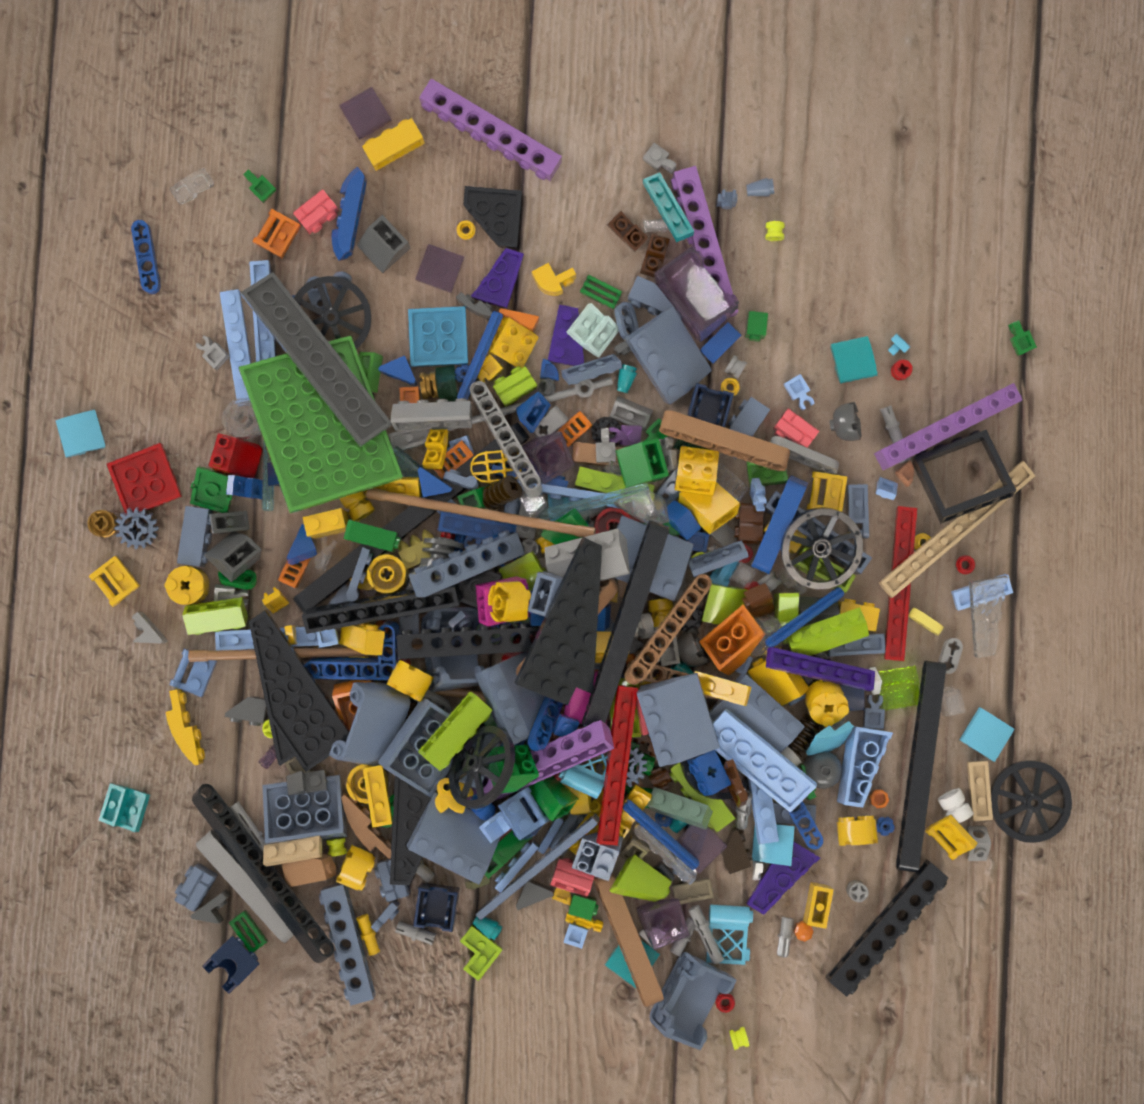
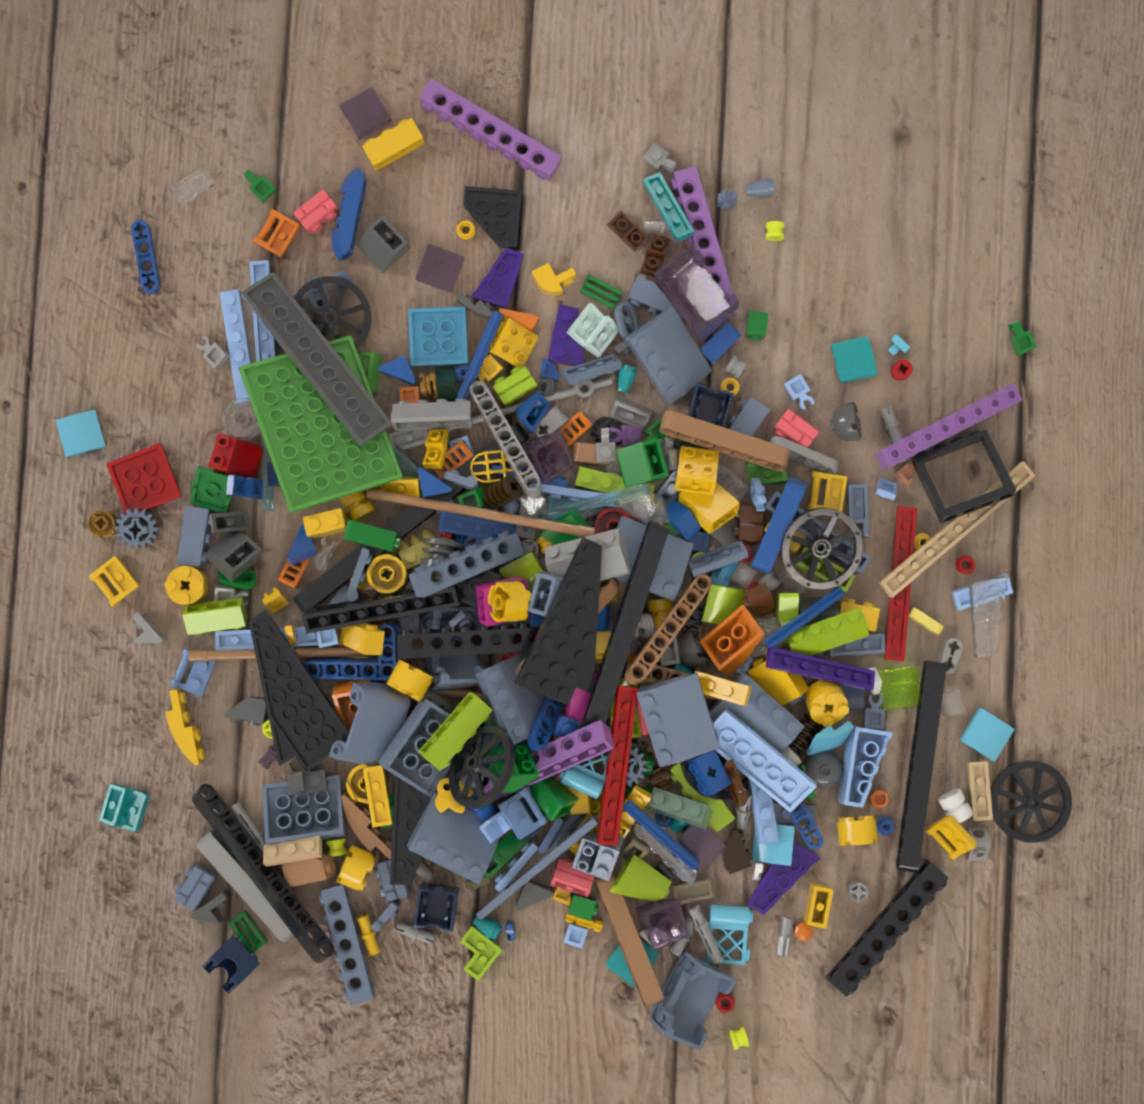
none -> blue tile [505,921,516,941]

